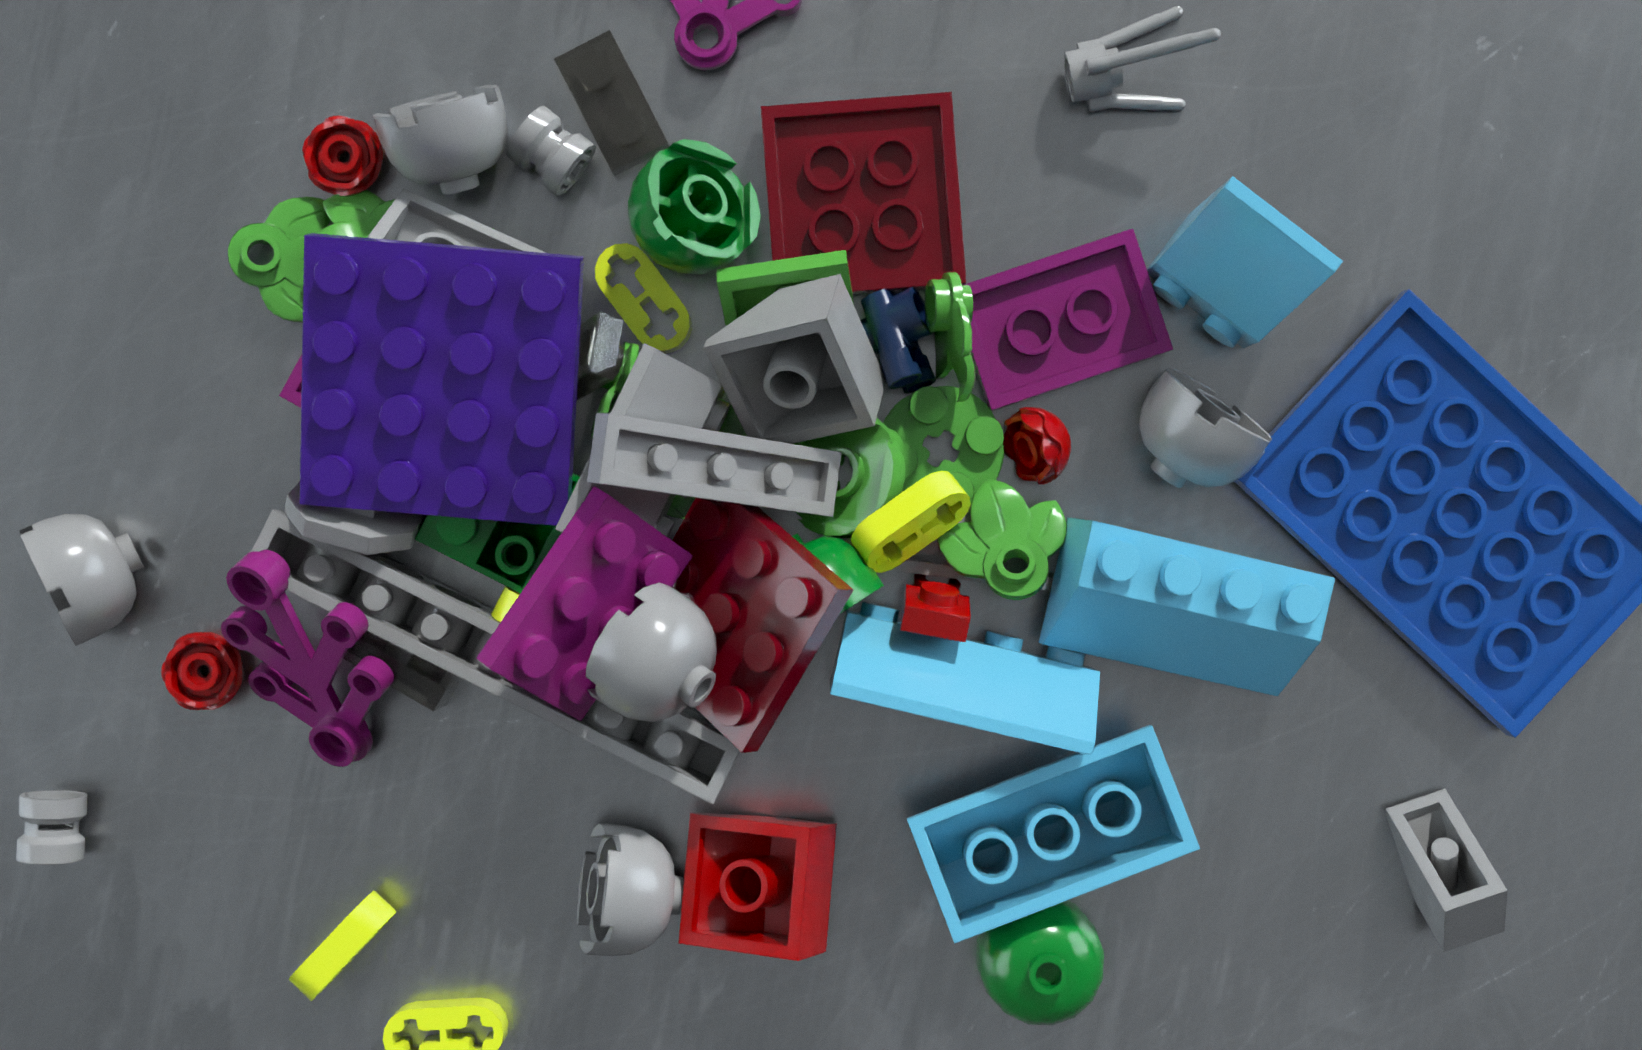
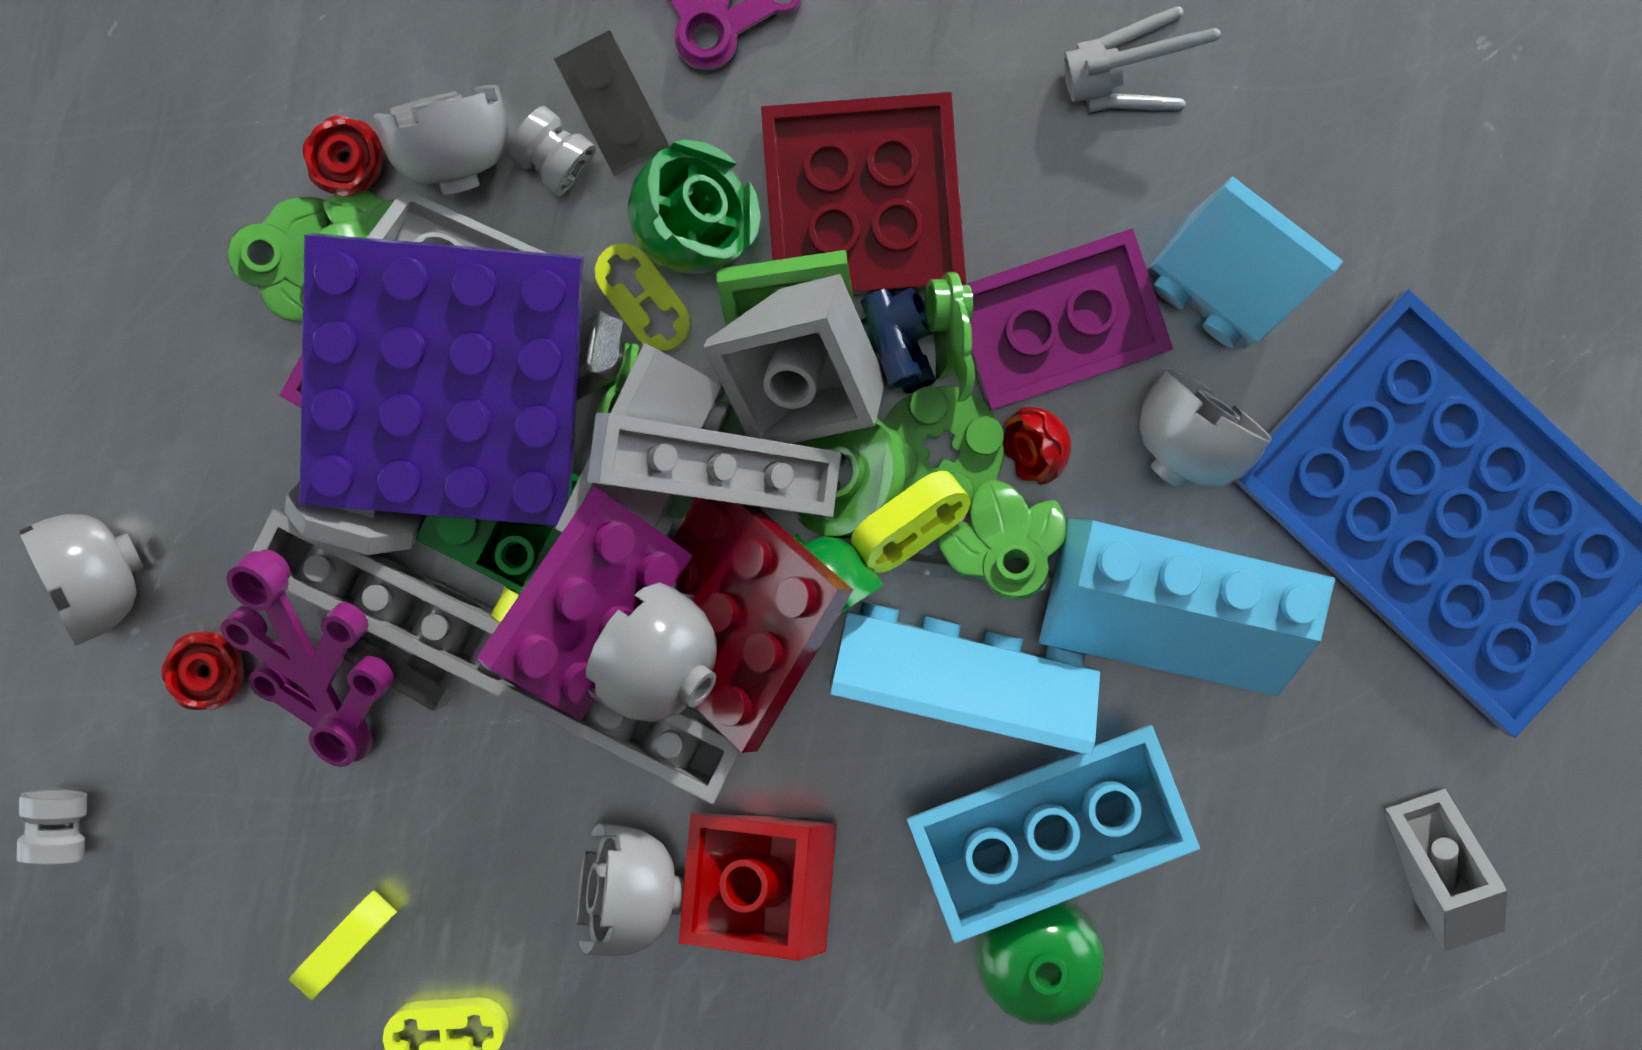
red plate [900,574,971,642] -> none

